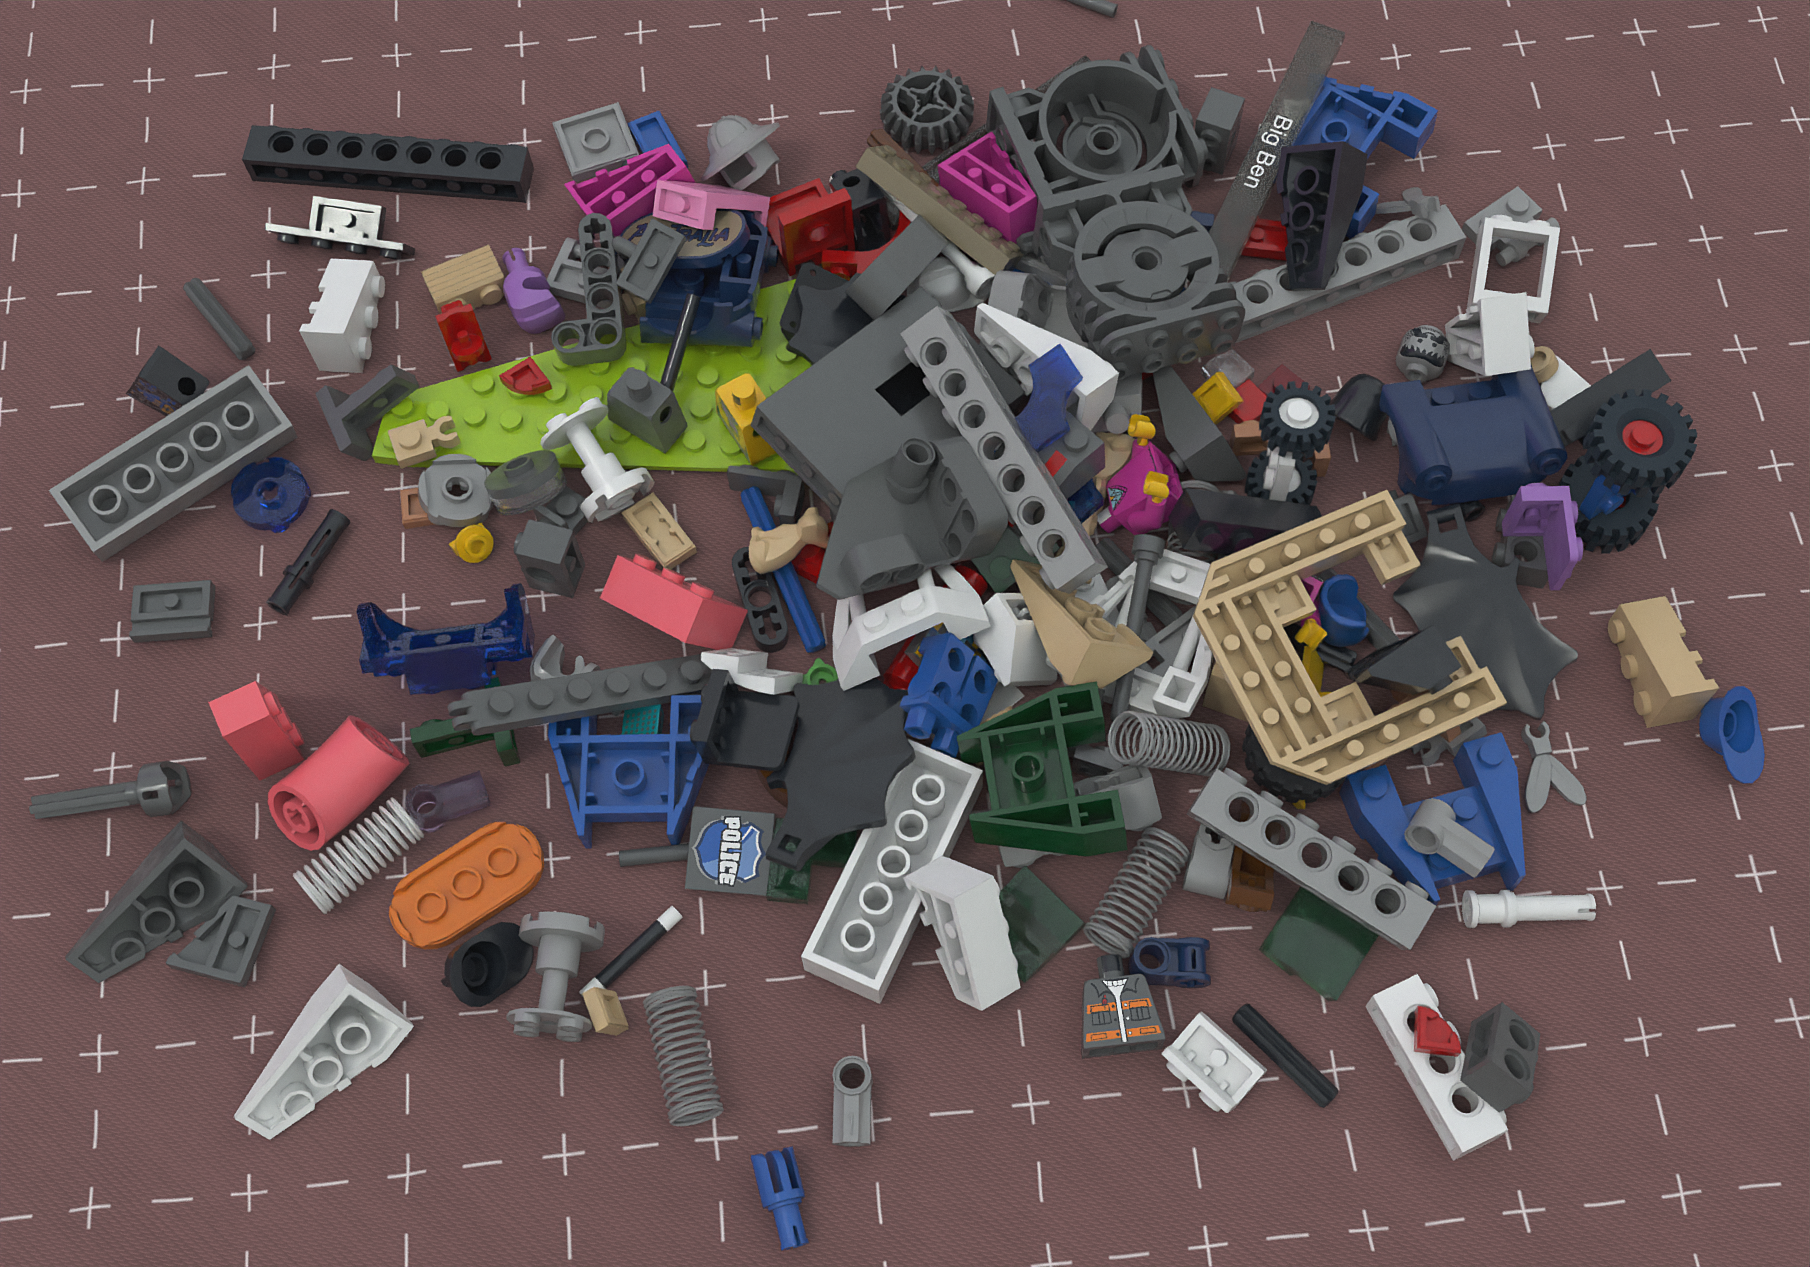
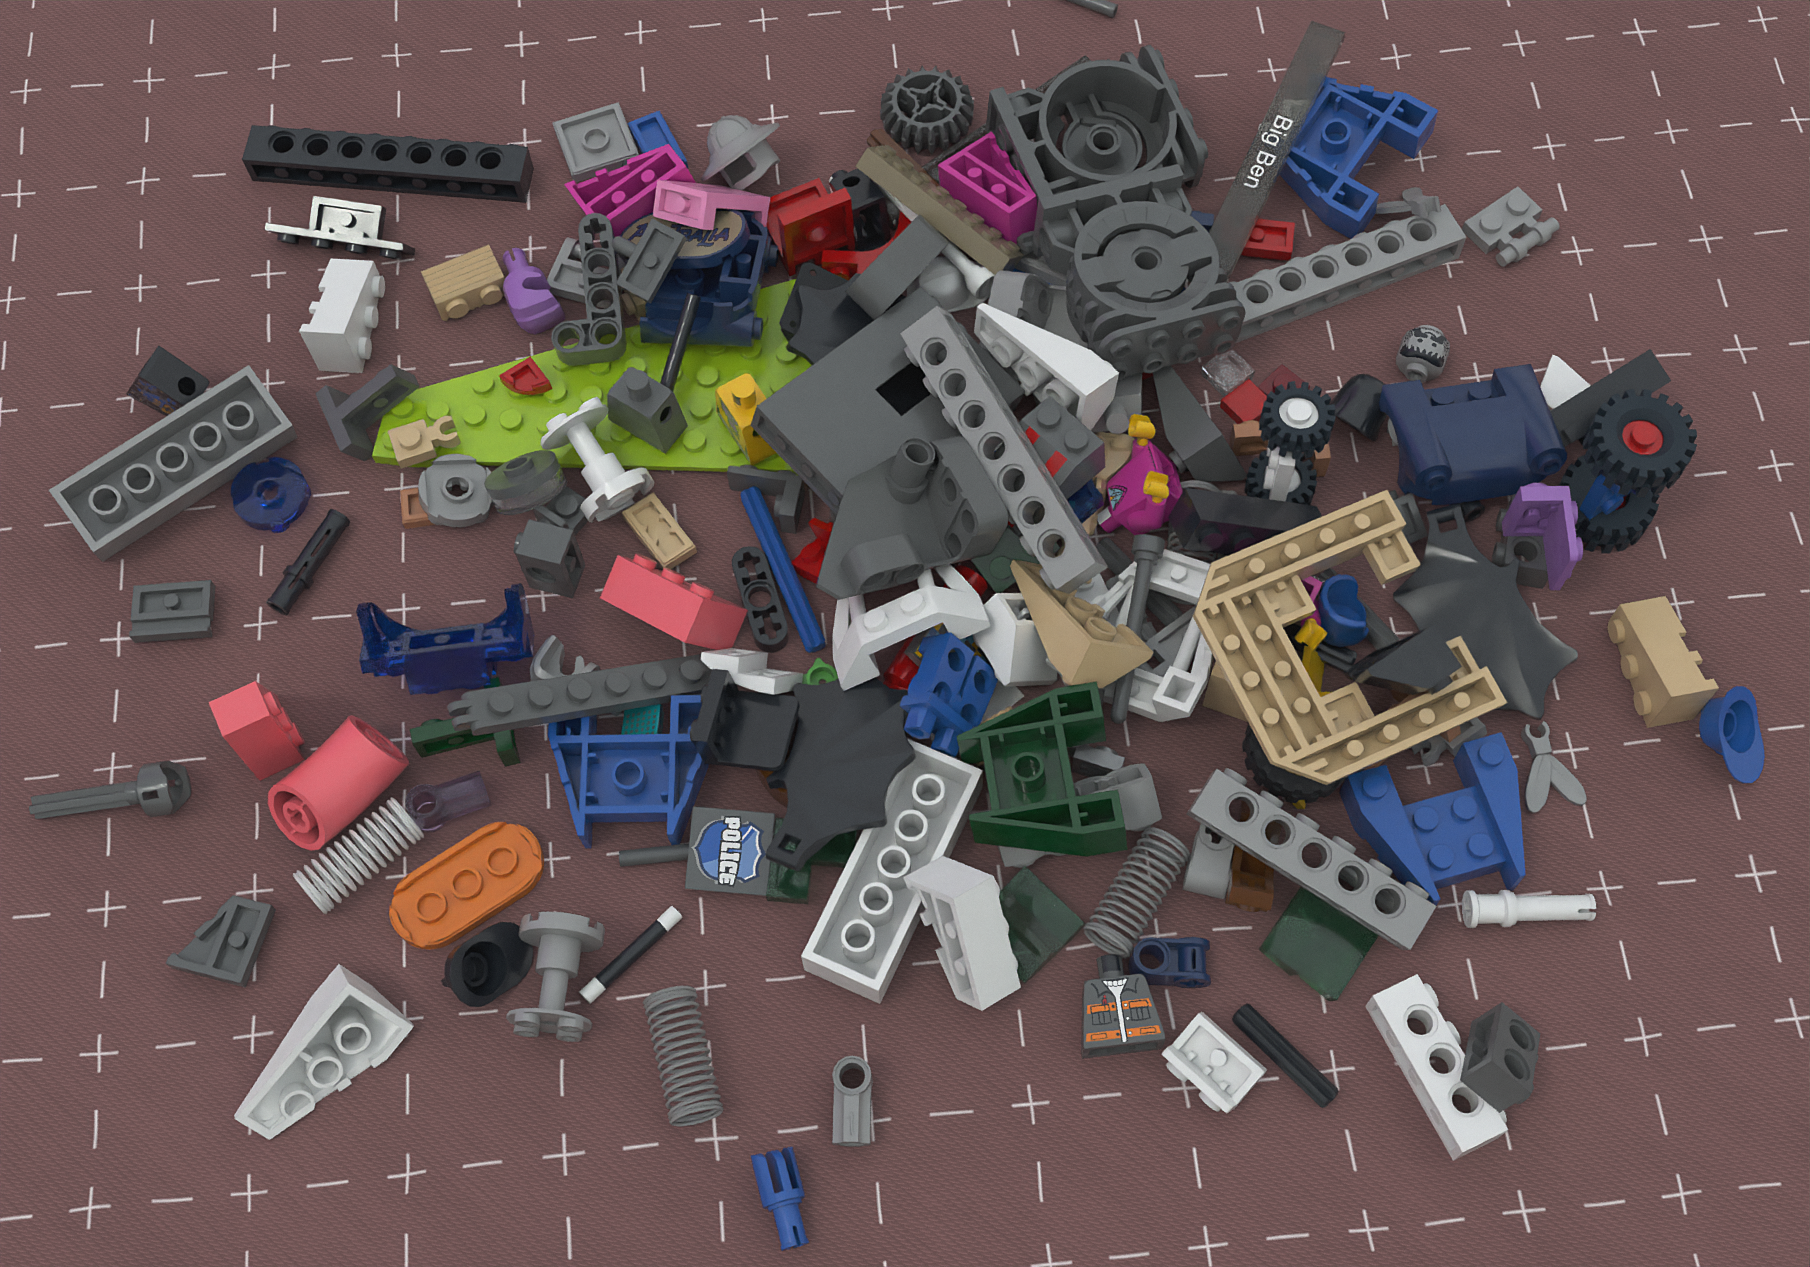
dark grey wedge [65,820,248,983] -> none
dark grey axle [183,278,255,360] -> none
red hips [435,300,492,372] -> none
yellow plate [449,522,494,563] -> none
tan tile [582,987,629,1036] -> none
tan animal [749,507,829,574] -> none
clear blue tile [1014,343,1083,453] -> none
light grey piece [1108,711,1230,776] -> none
yellow tile [1192,372,1244,425] -> none
dark grey brick [1195,87,1245,175] -> none
black wedge [1276,141,1368,291] -> none
light grey piece [1404,798,1495,878] -> none
red tile [1414,1006,1461,1057] -> none
white wedge [1445,292,1535,376] -> none
white window [1467,215,1560,323] -> none
tan tile [1530,346,1559,383] -> none

